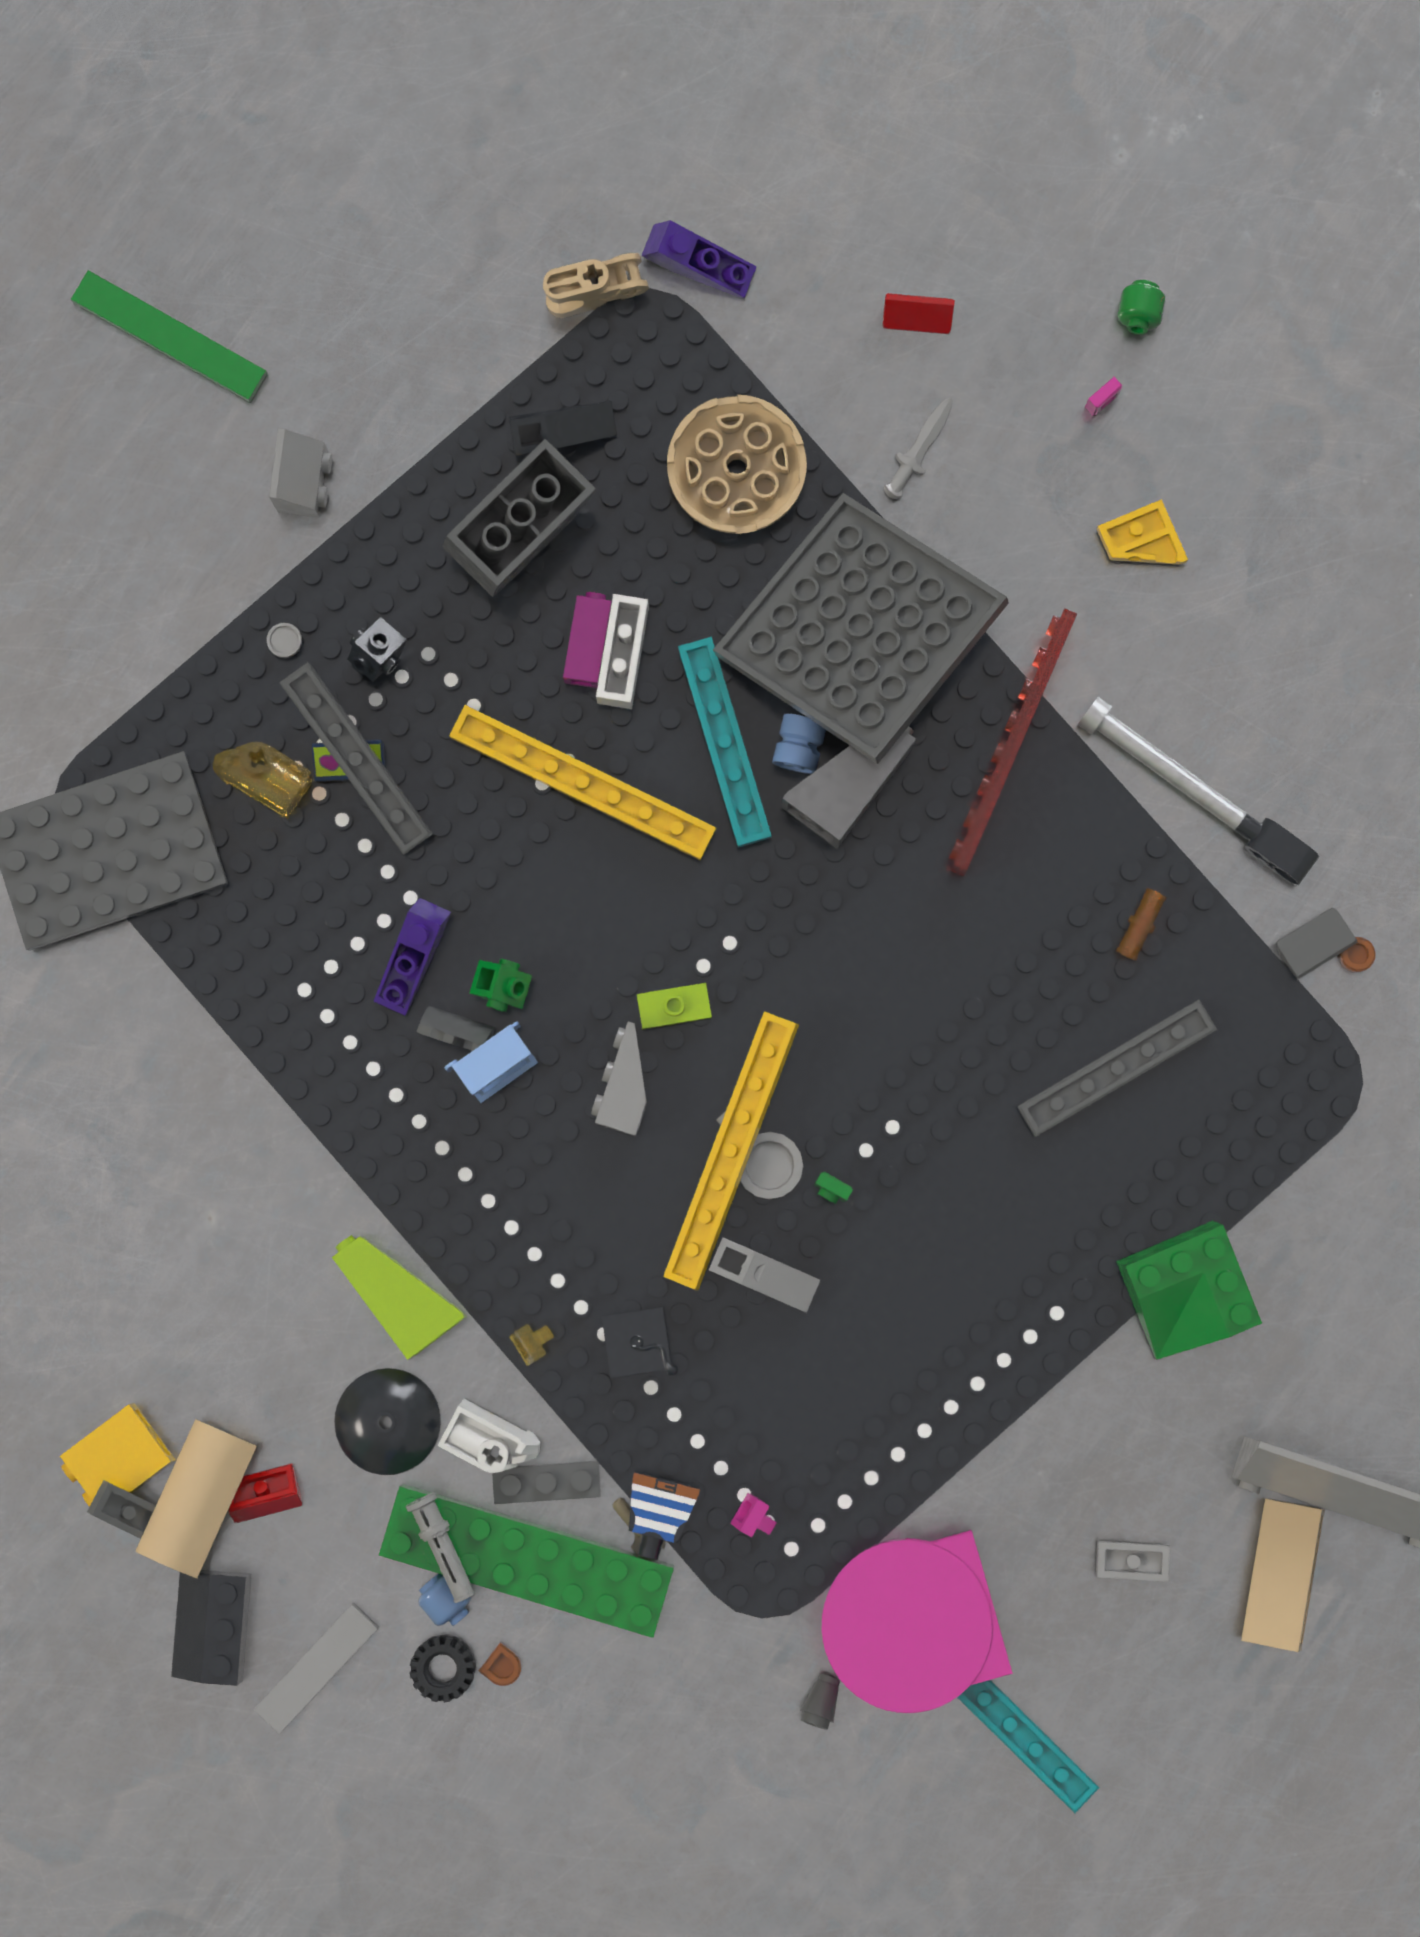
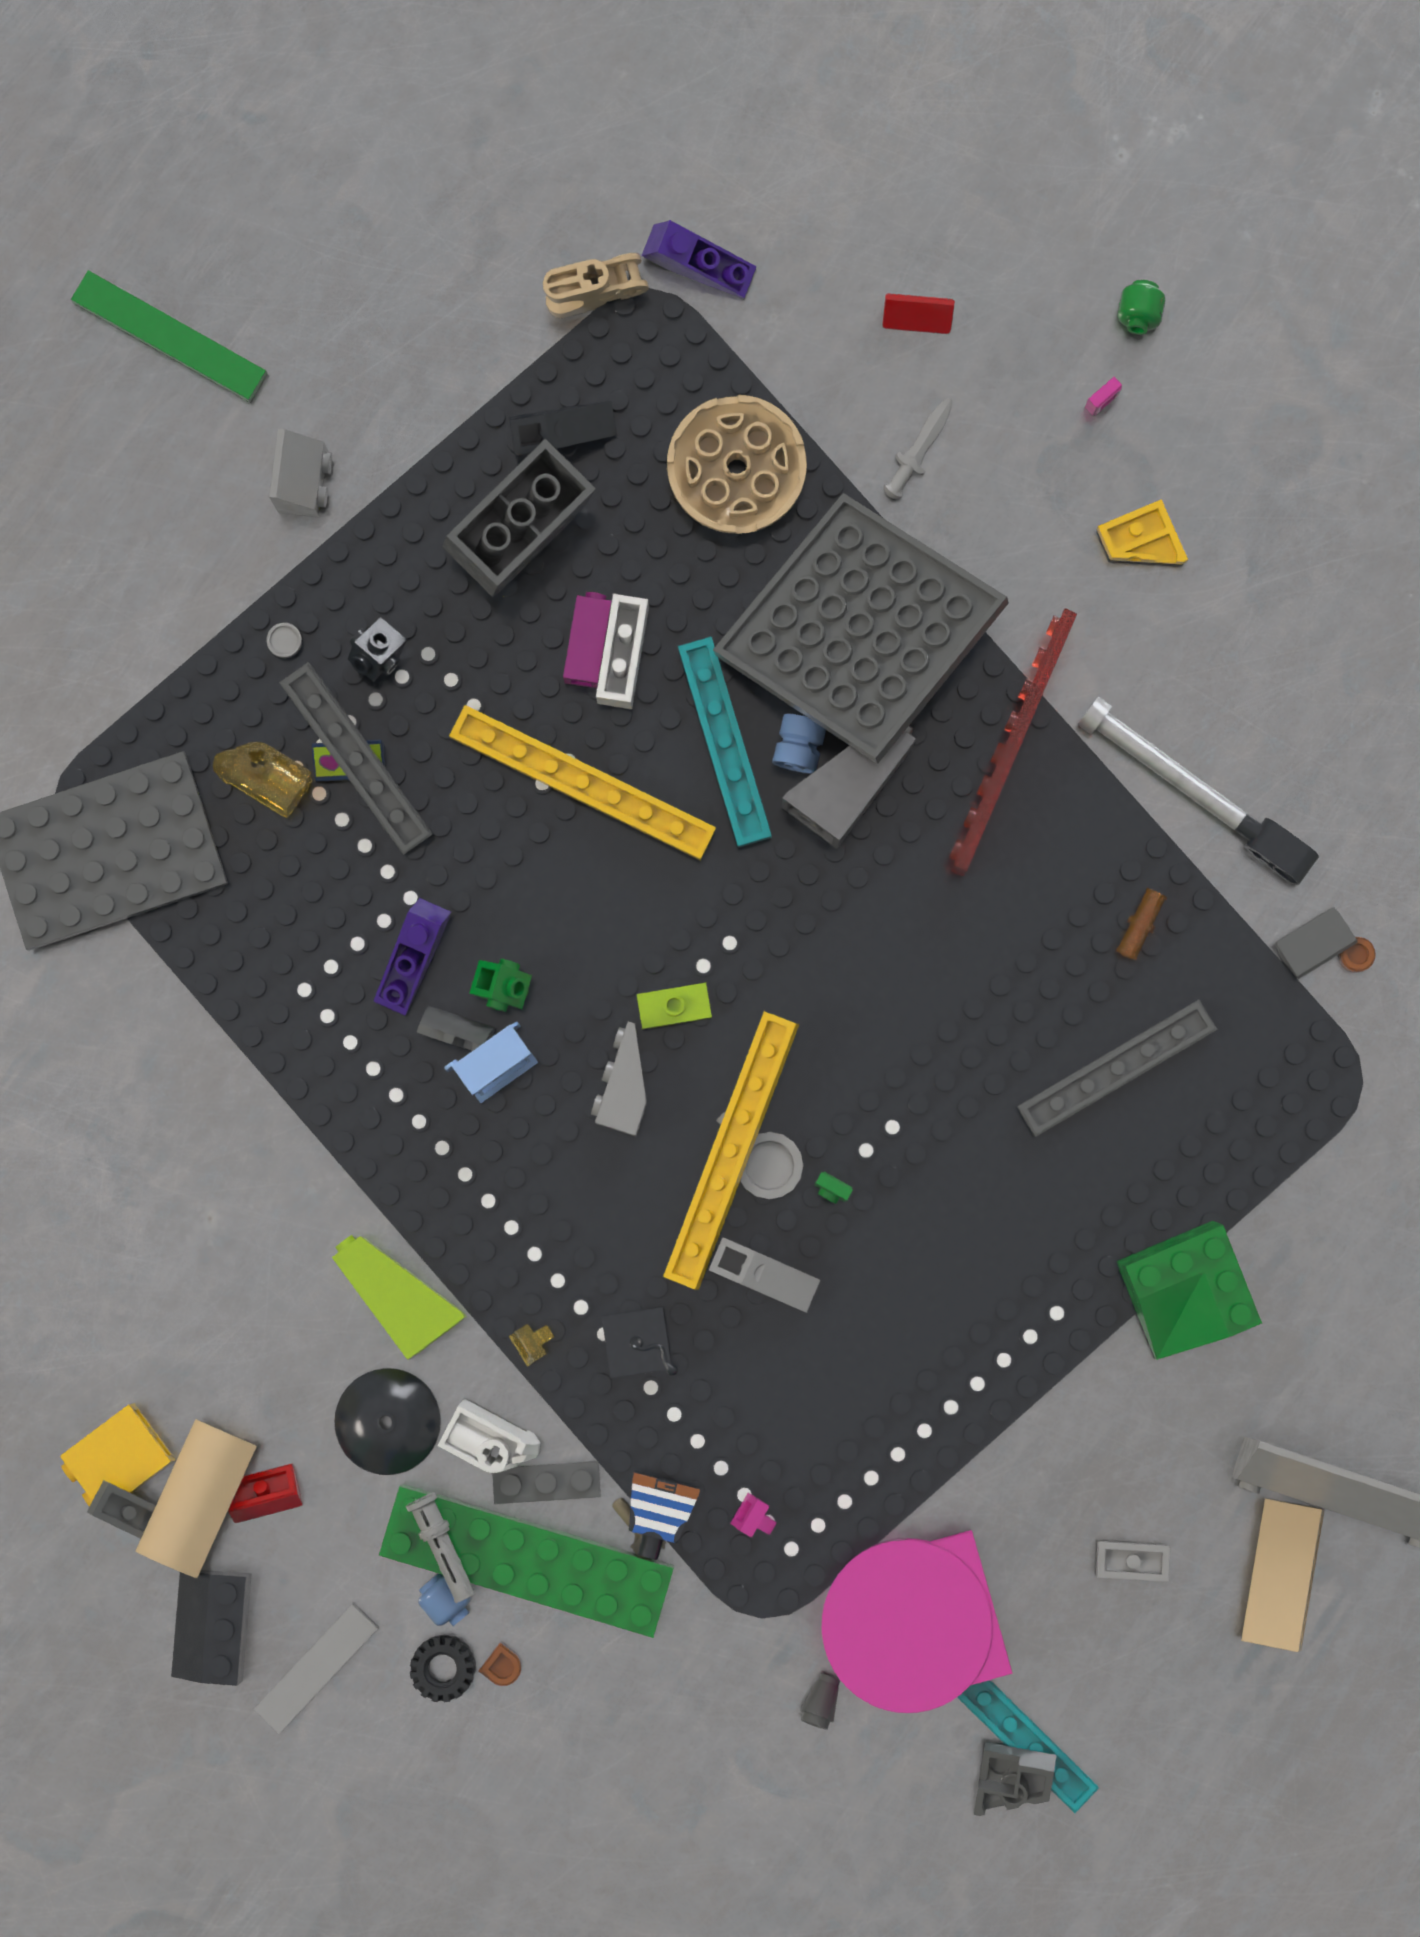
none -> dark grey slope [974,1742,1056,1816]

